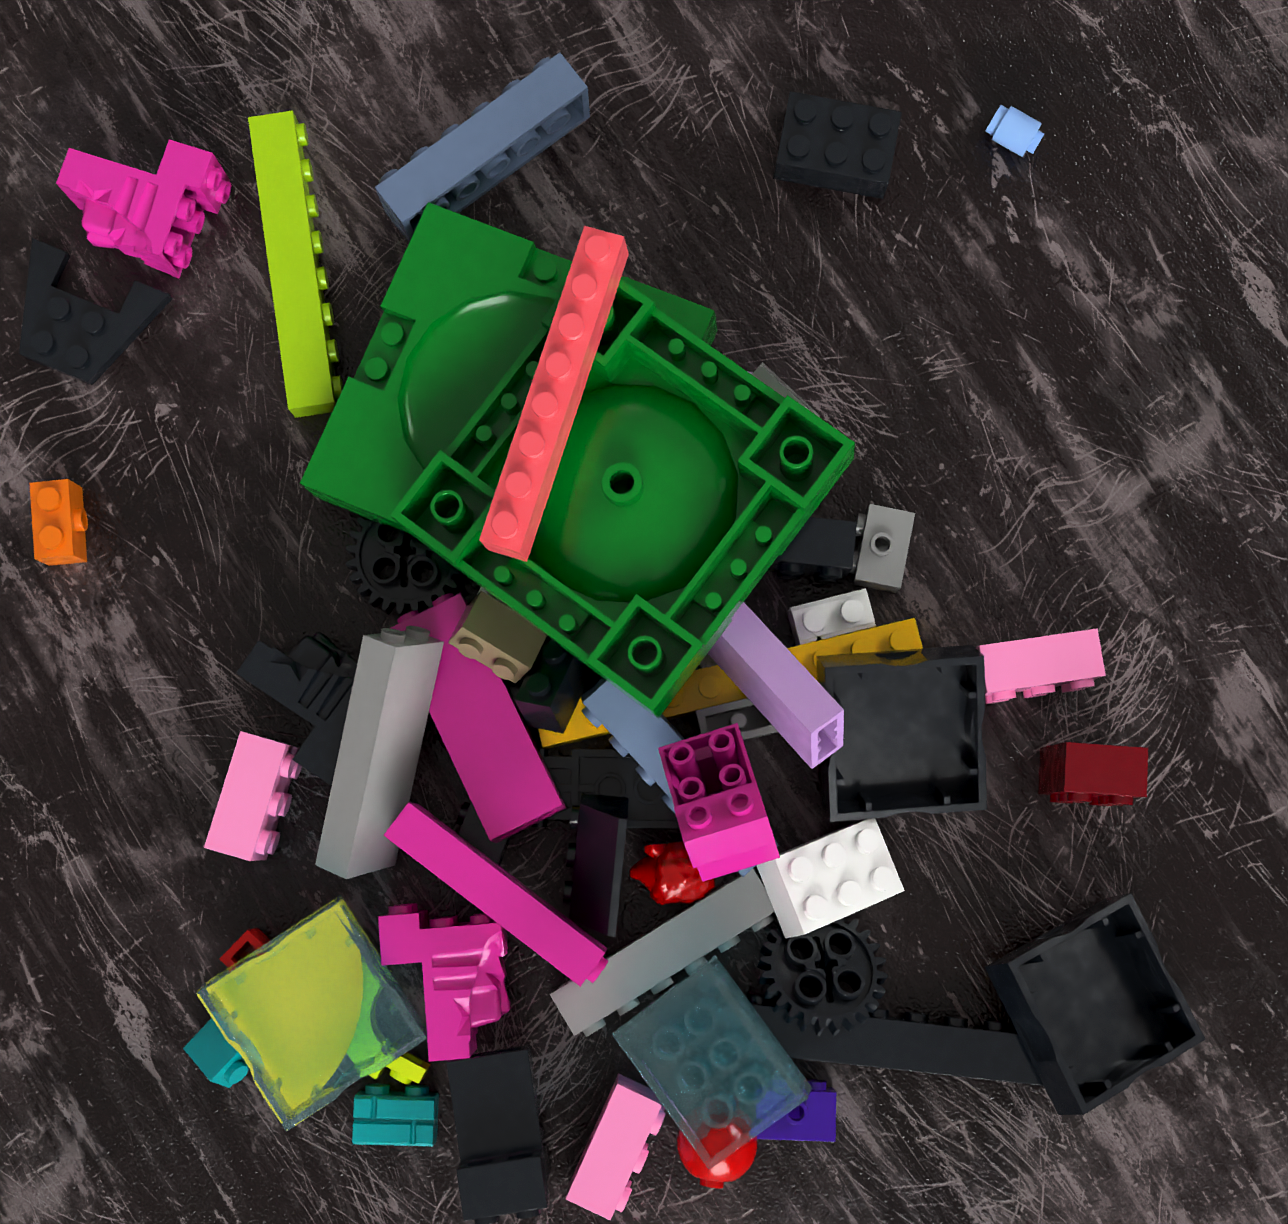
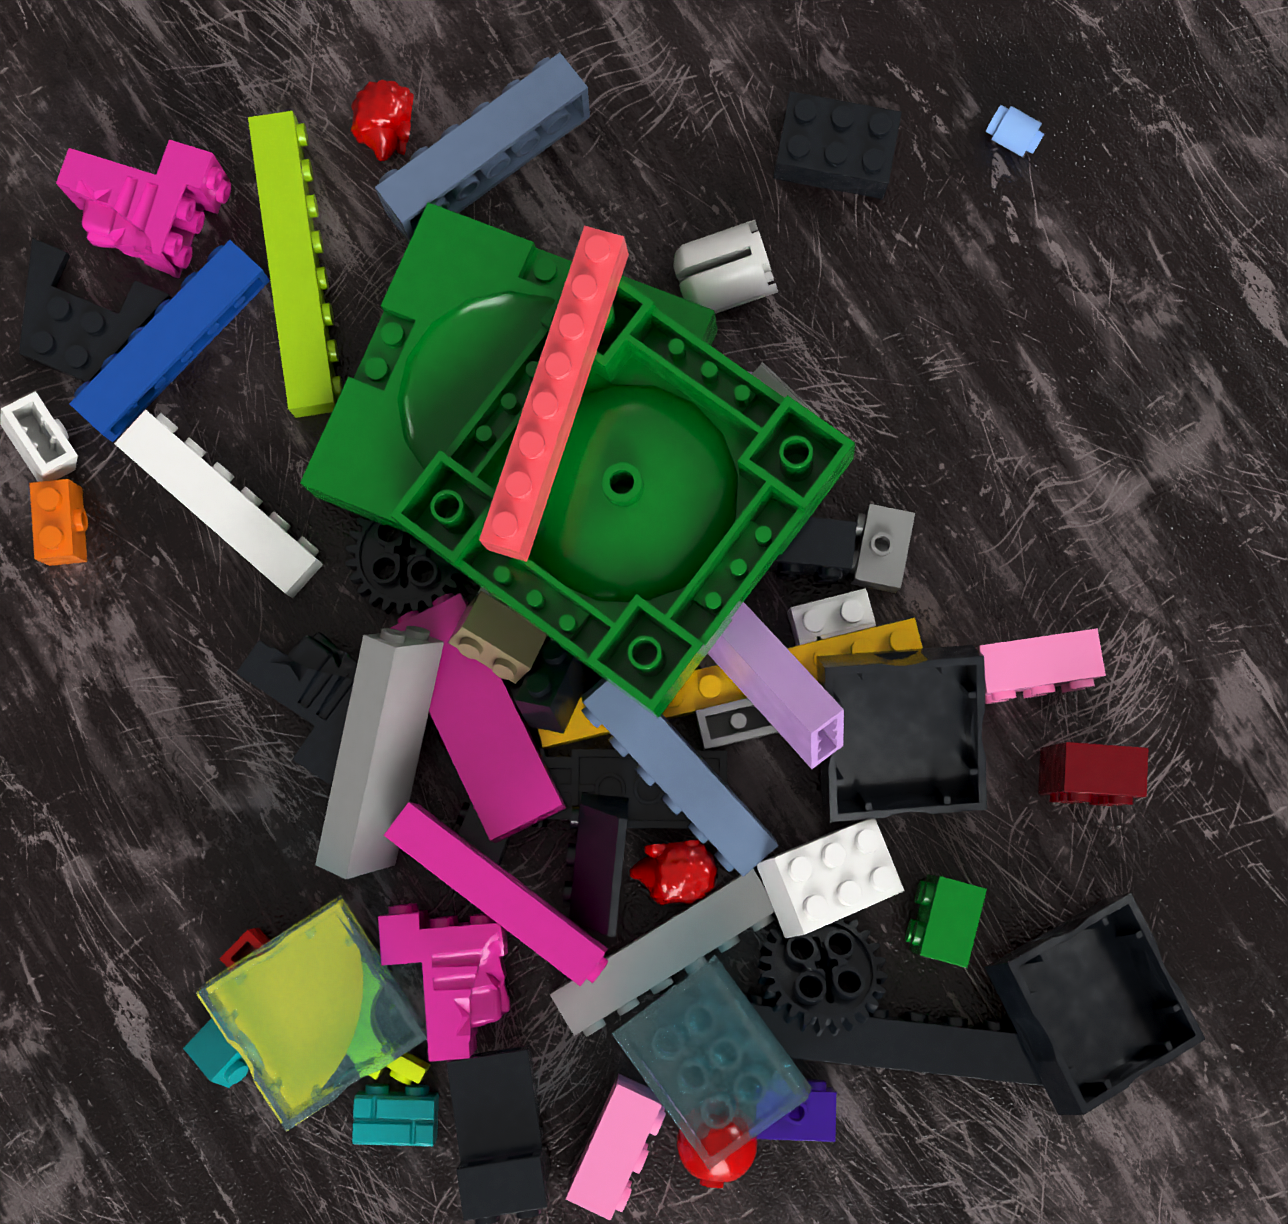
bright pink brick [204,731,302,861] -> none
dark pink brick [658,723,780,882] -> none
none -> white brick [0,391,78,482]
none -> blue brick [69,240,270,442]
none -> white brick [114,409,323,598]
none -> red animal [351,80,414,161]
none -> white cylinder [673,220,778,314]
none -> green brick [905,874,987,968]

